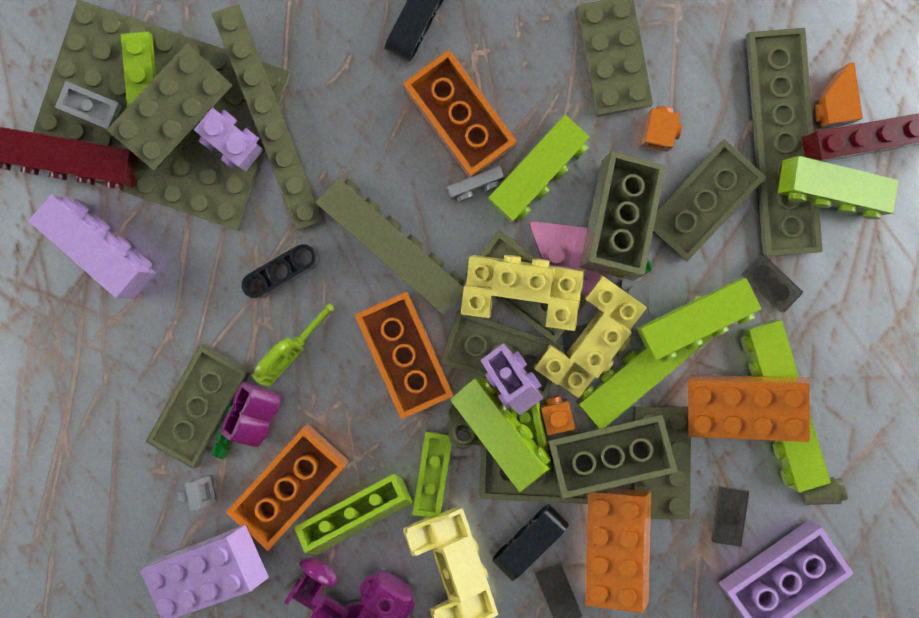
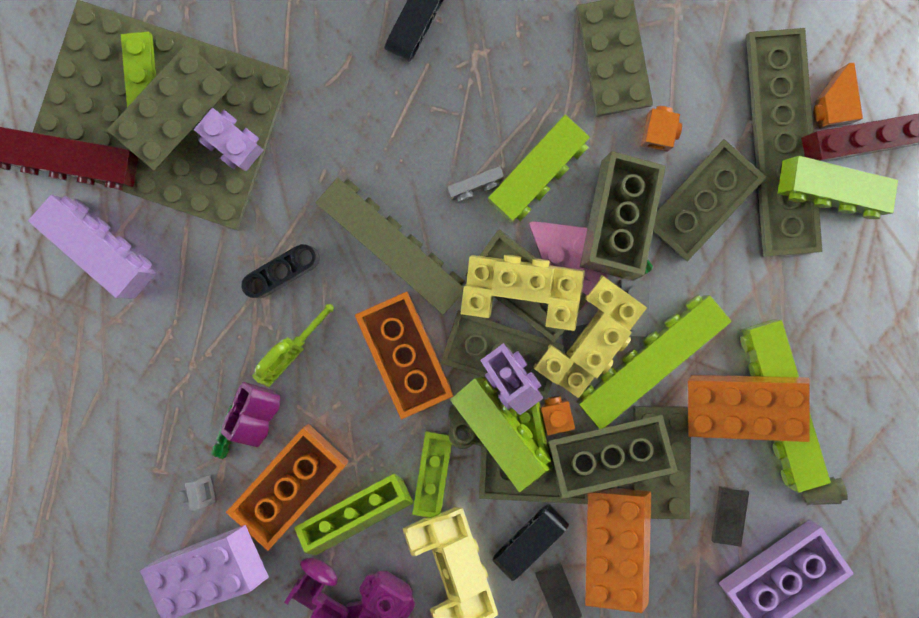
light grey plate [55,81,122,129] -> none
olive tile [146,344,251,469] -> none
olive plate [212,4,323,230] -> none
orange brick [403,49,517,178] -> none
lime brick [636,278,761,362] -> none
clear smoke plate [741,254,804,313] -> none

